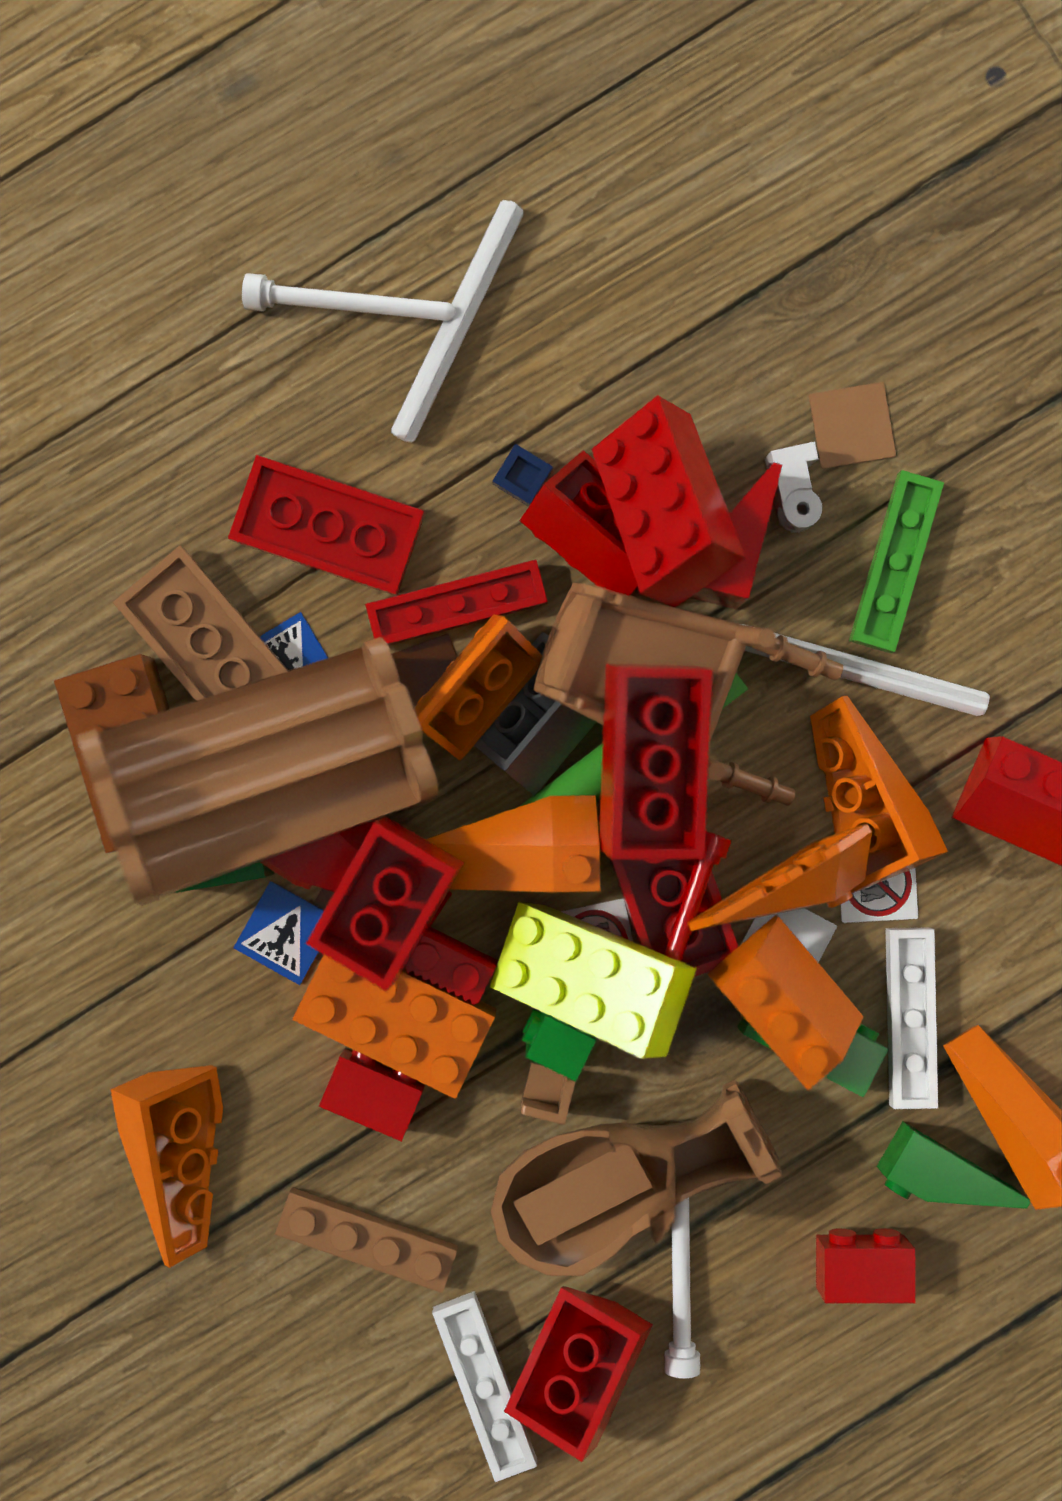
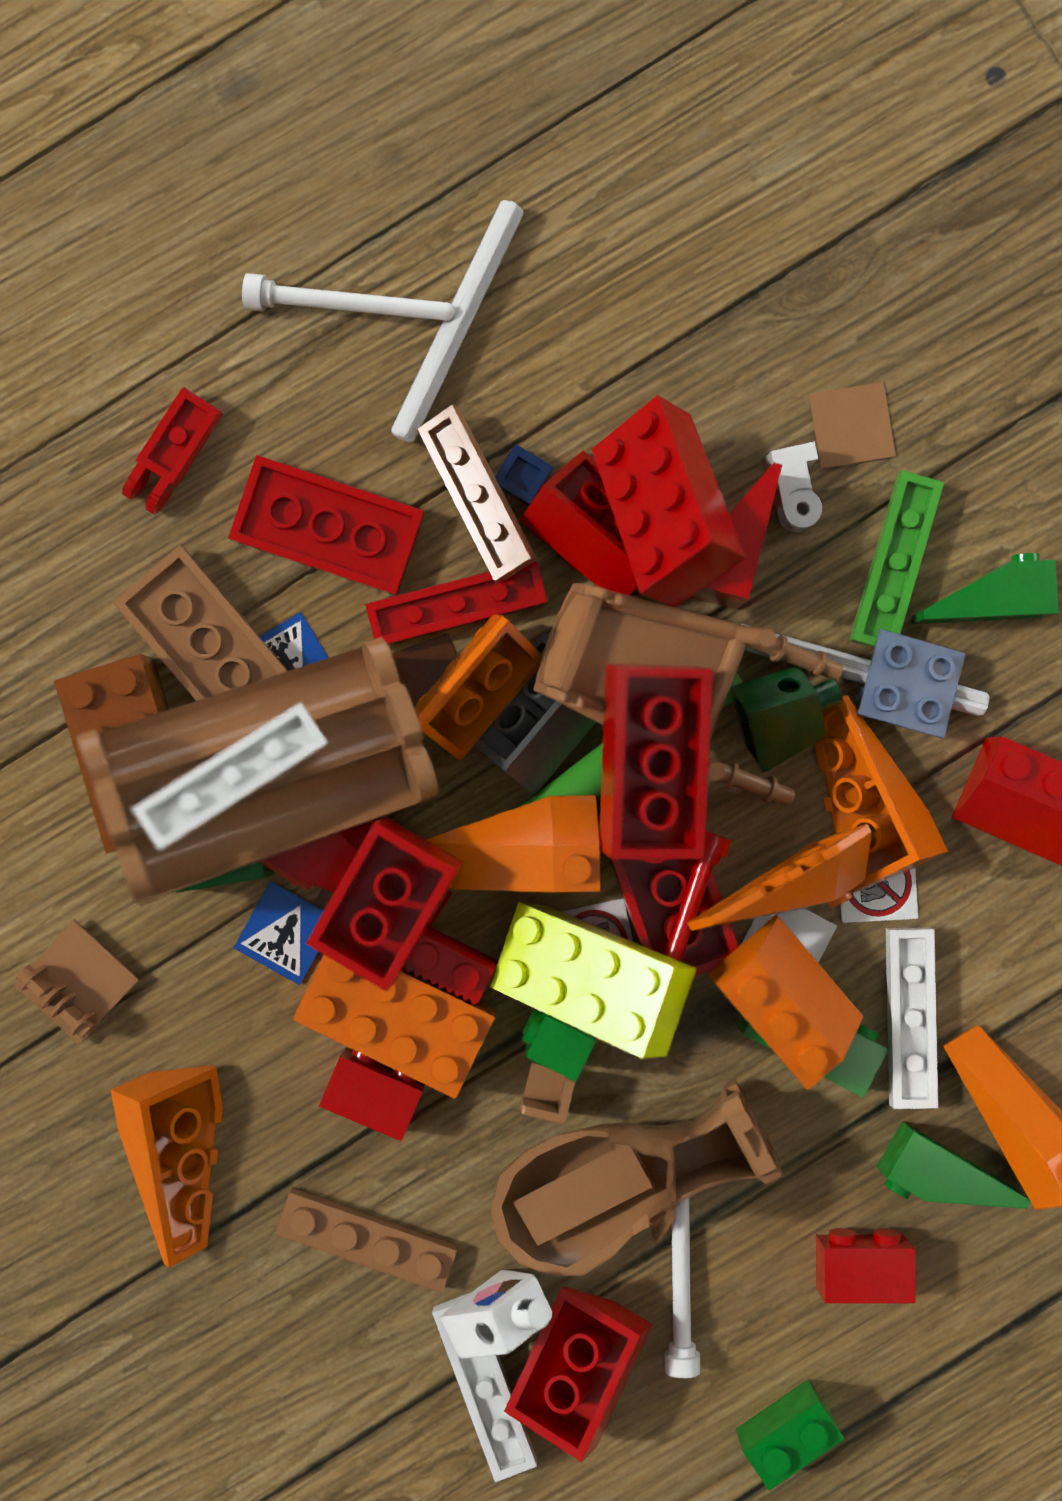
none -> medium nougat hinge [14,920,139,1045]
none -> red hinge [122,387,224,515]
none -> white plate [132,703,328,852]
none -> plate [417,405,537,583]
none -> white torso [440,1270,552,1358]
none -> dark green torso [731,667,843,773]
none -> green brick [736,1379,844,1491]
none -> sand blue hinge [855,629,966,739]
none -> green slope [912,553,1059,624]

